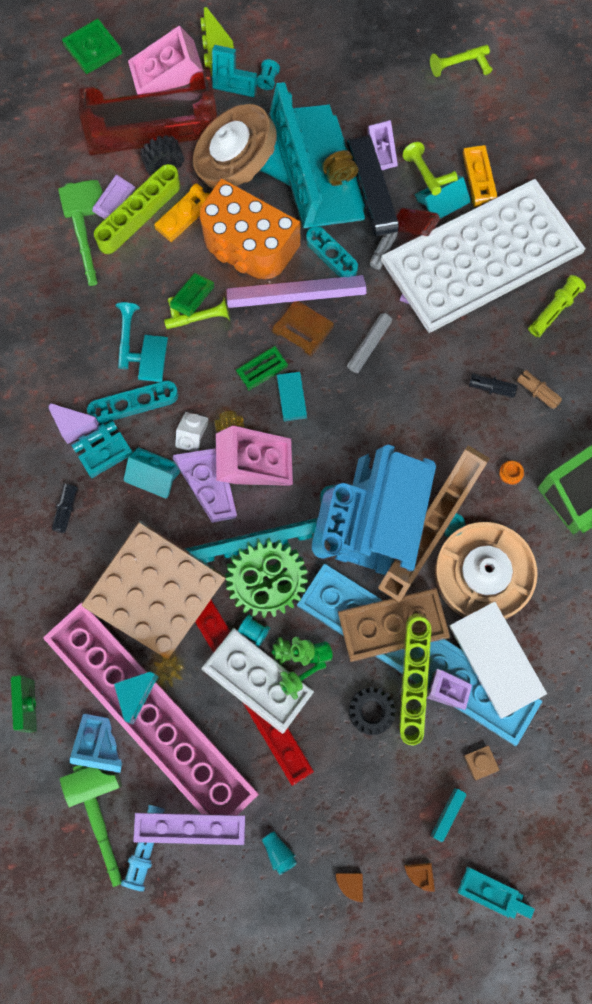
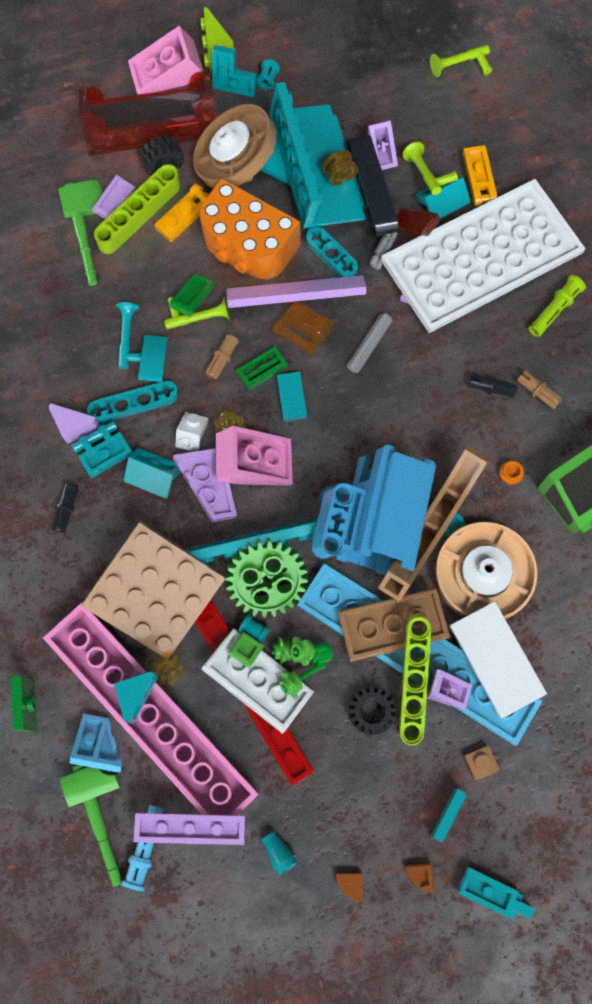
green plate [62,19,122,75] -> none
none -> medium nougat axle [206,334,239,379]
none -> bright green tile [228,632,264,669]

